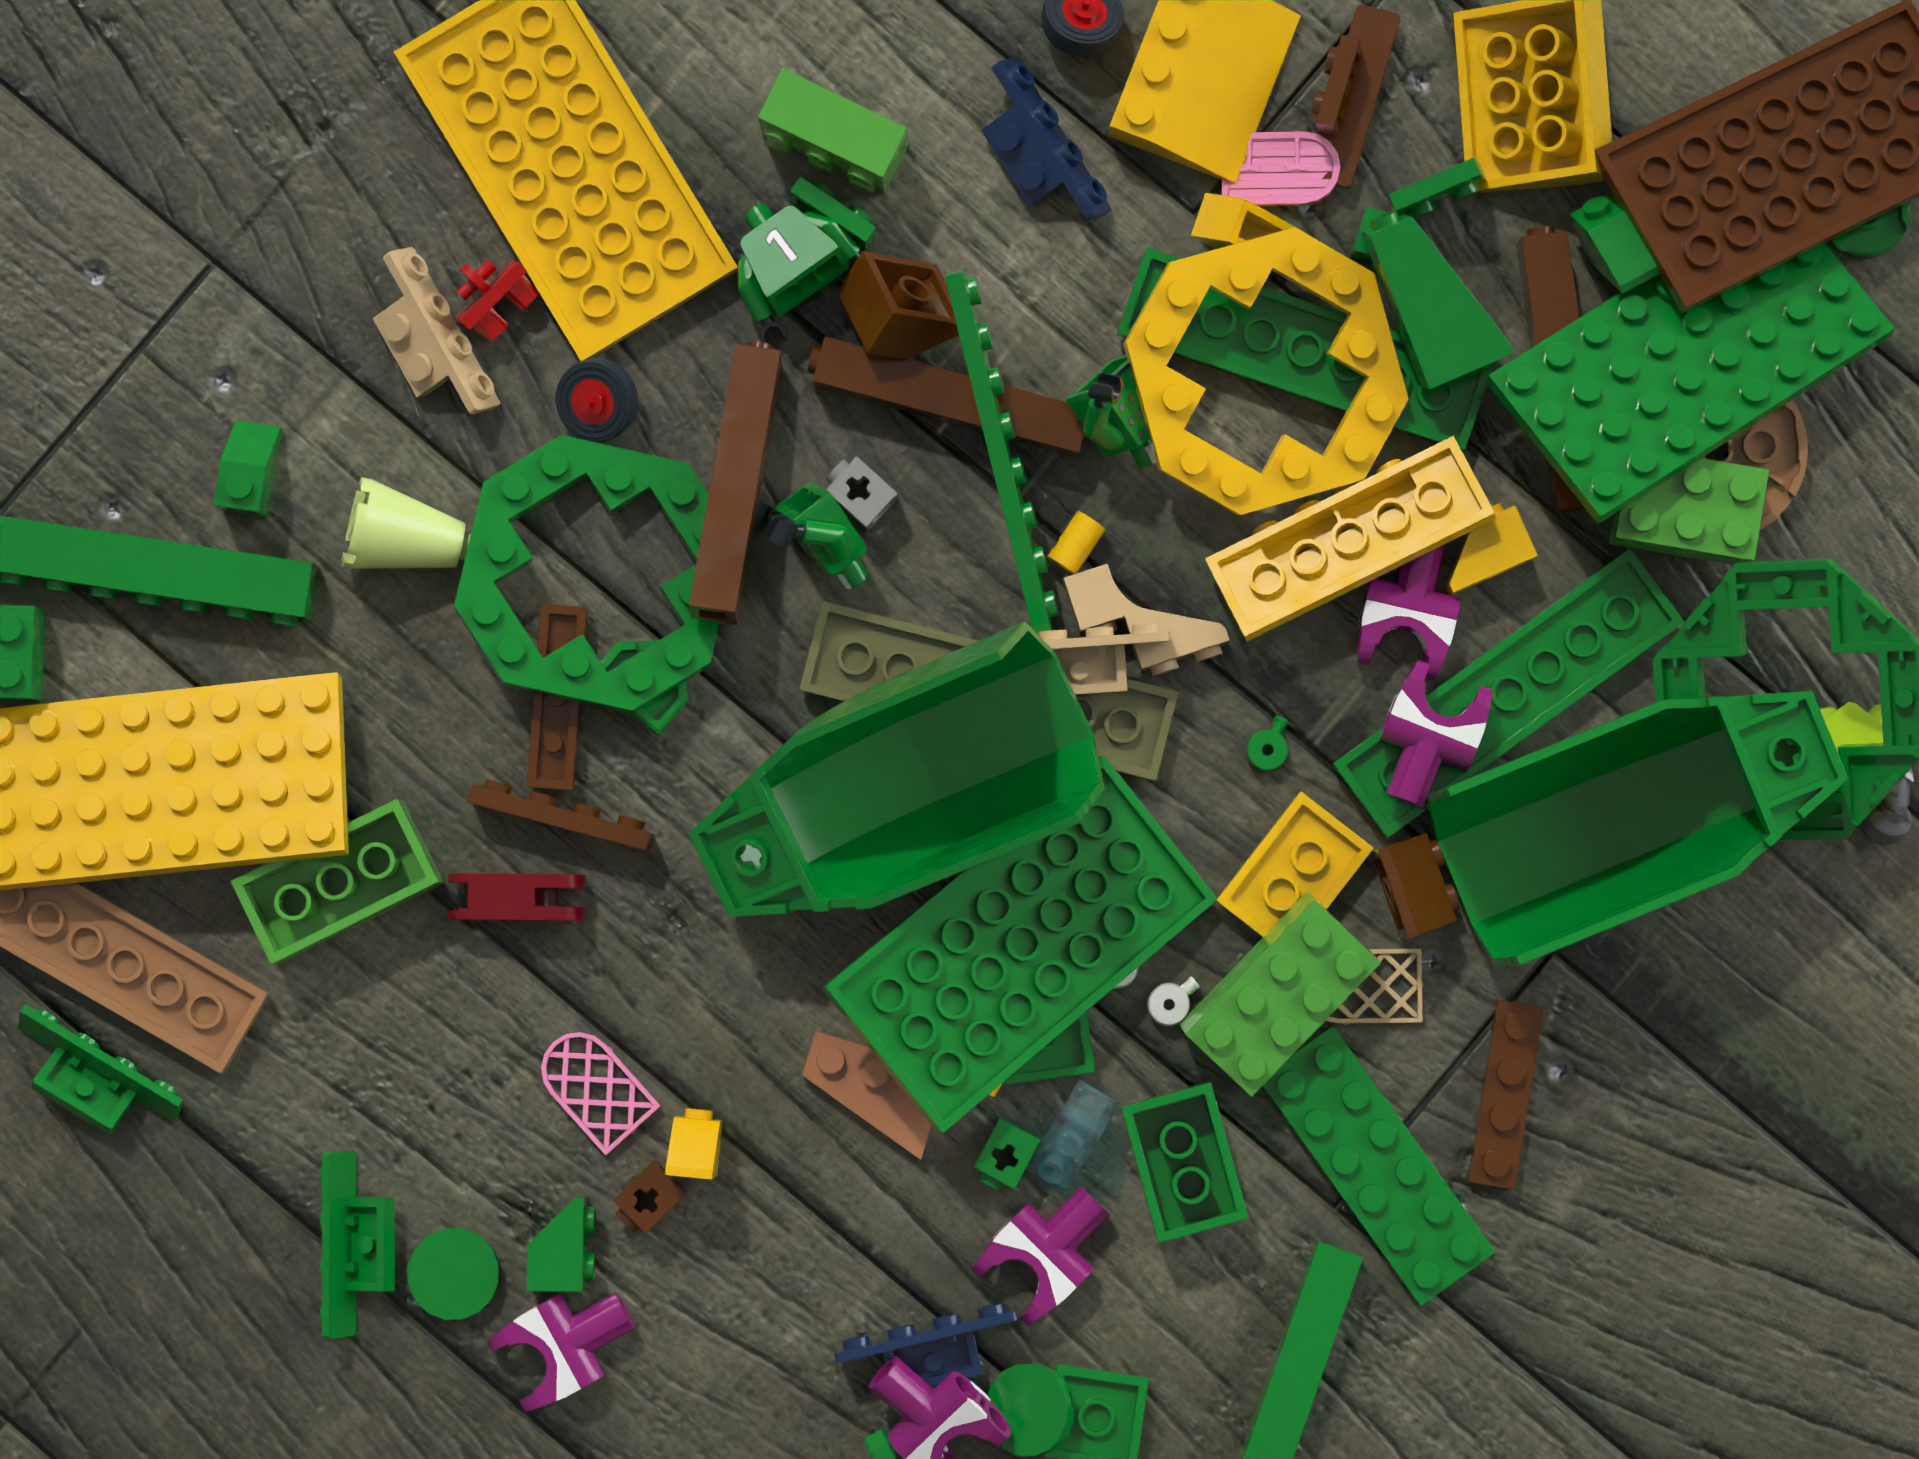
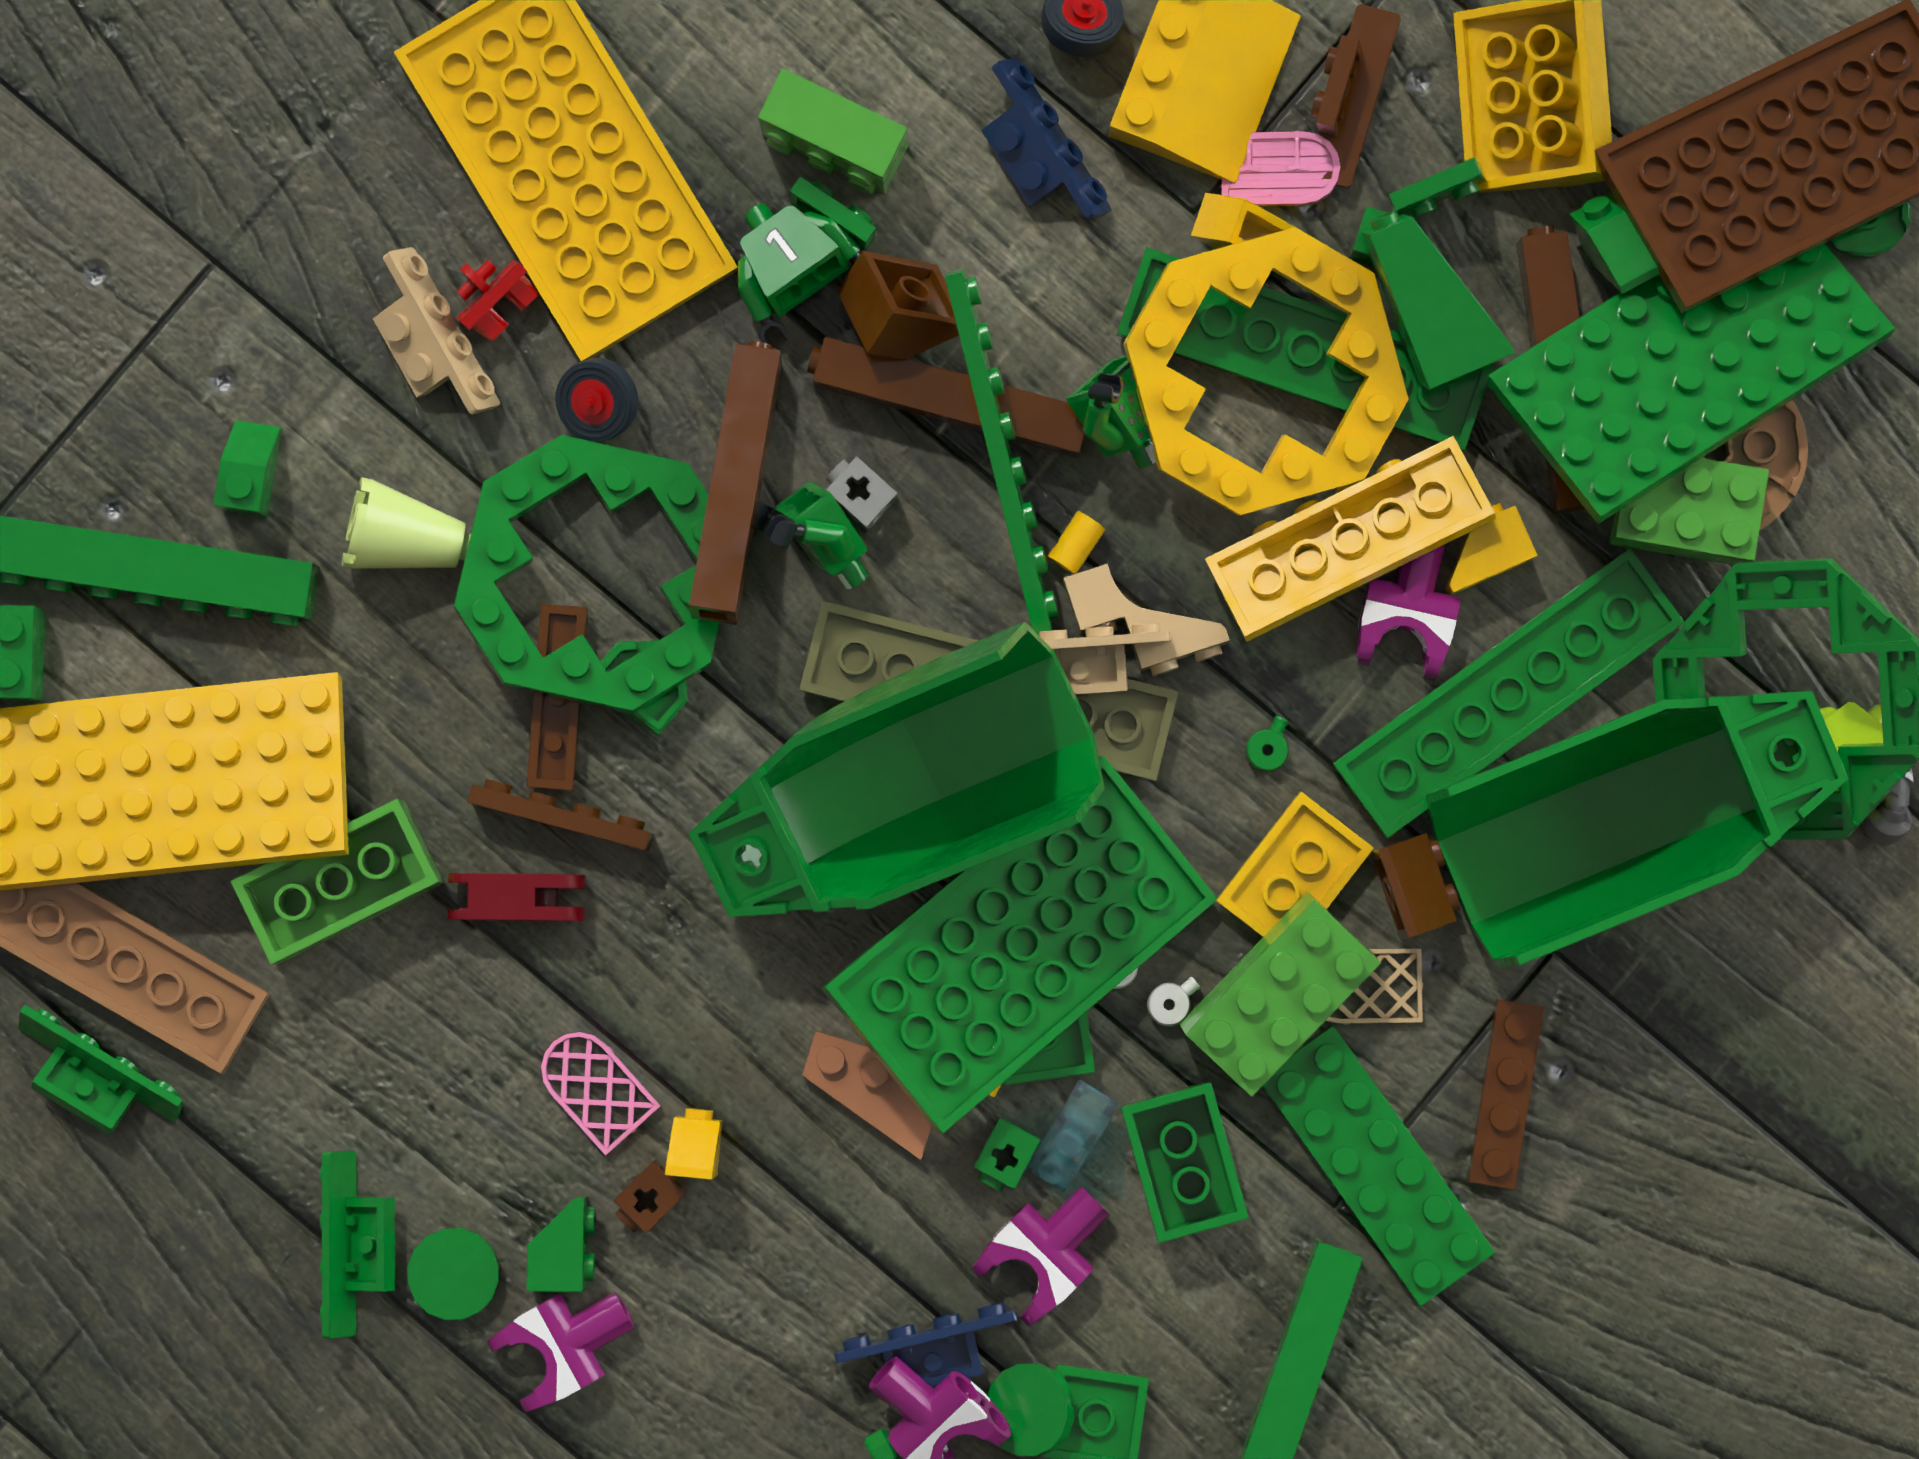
magenta connector [1379,660,1493,809] -> none

